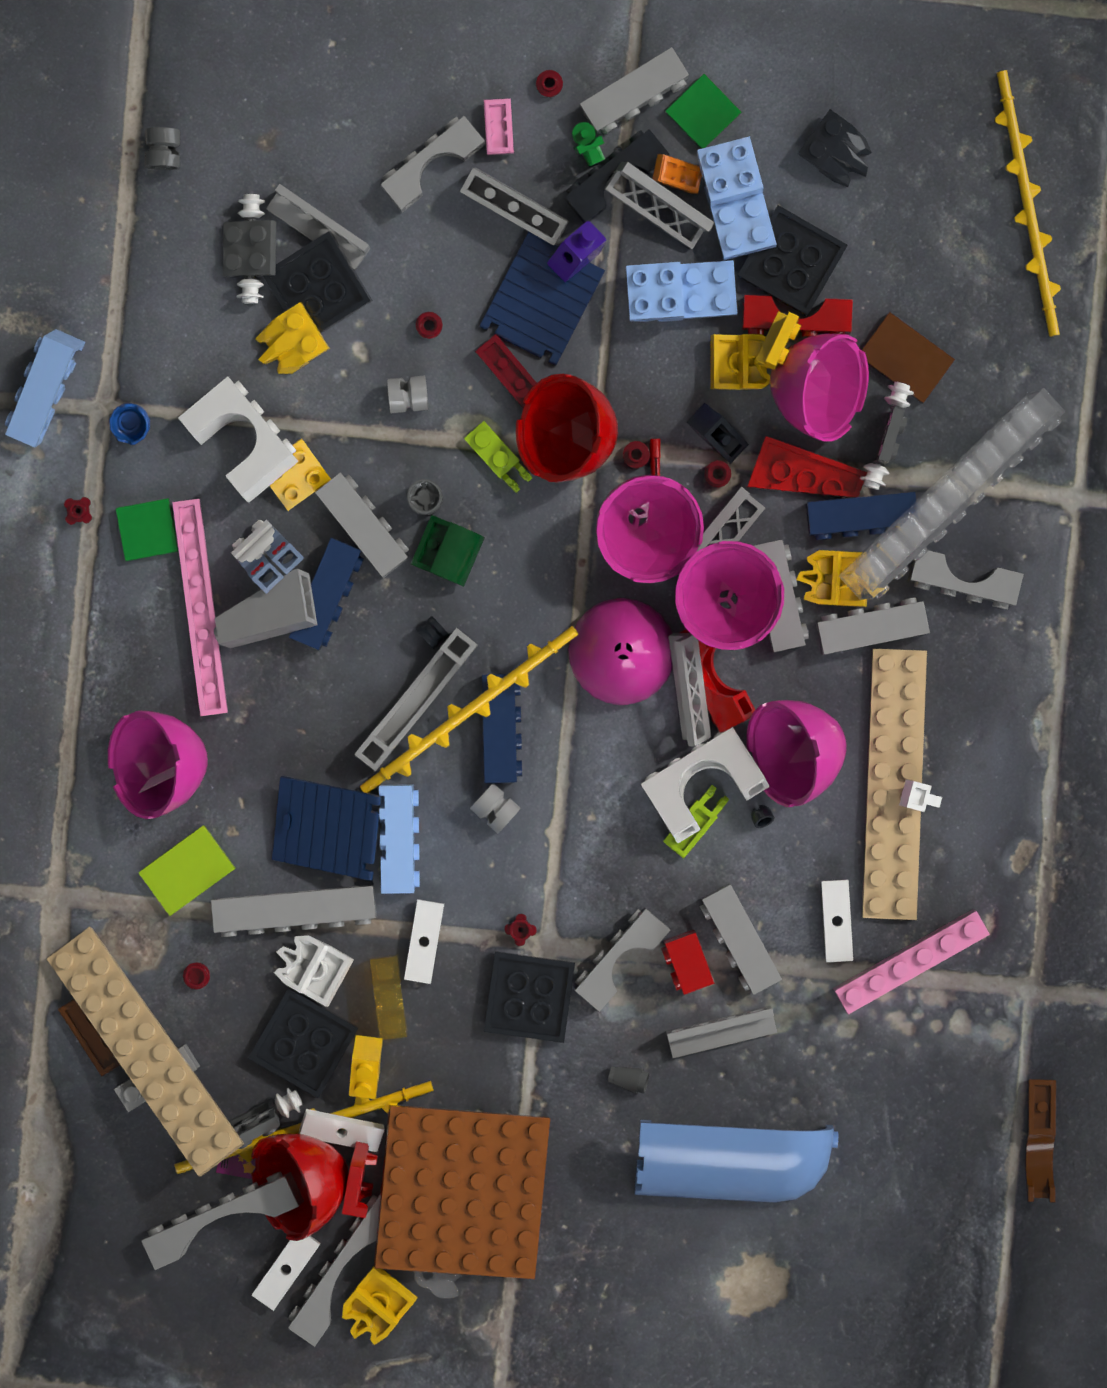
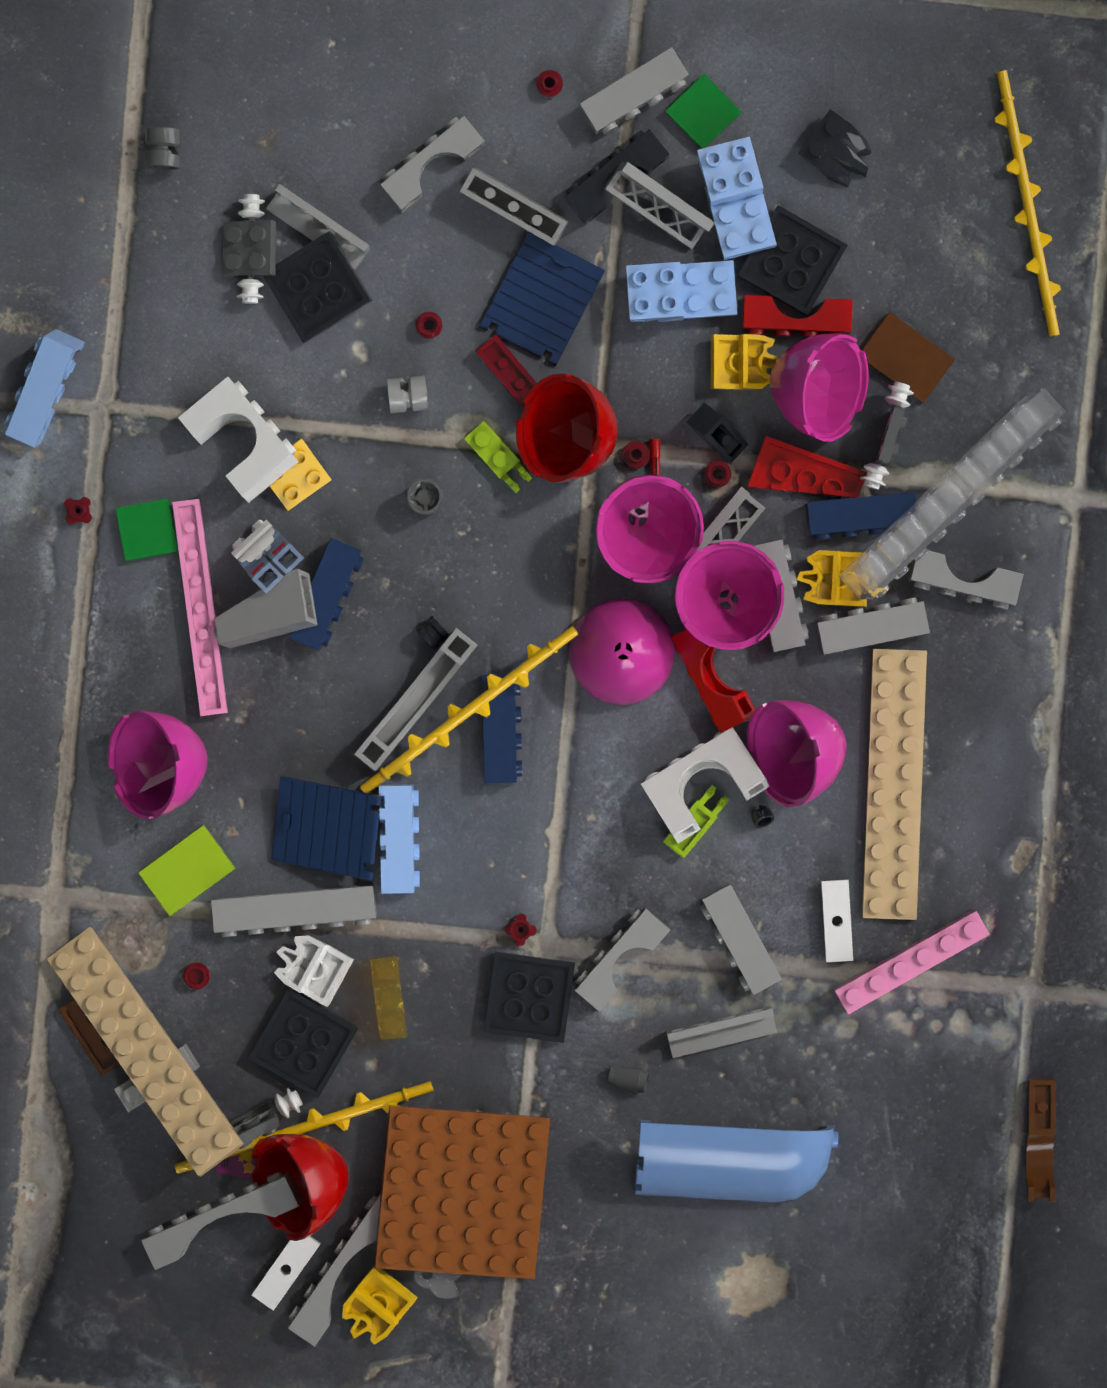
blue hair [109,403,150,445] -> none
yellow plate [255,302,330,374] -> none
white tile [299,1109,385,1152] -> none
light grey brick [315,472,409,578] -> none
red piece [342,1141,378,1218] -> none
yellow brick [349,1035,383,1099] -> none
white tile [404,899,444,984] -> none
dark green brick [411,515,485,587] -> none
light grey wheel [470,783,521,834] -> none
bright pink plate [484,99,514,155] -> none
dark purple torso [547,221,607,283] -> none
green hips [572,122,605,166] -> none
orange plate [653,154,702,194] -> none
red brick [661,929,715,995] -> none
light grey fence [669,633,711,746] -> none
yellow plate [755,311,801,369] -> none
white plate [899,779,942,812] -> none

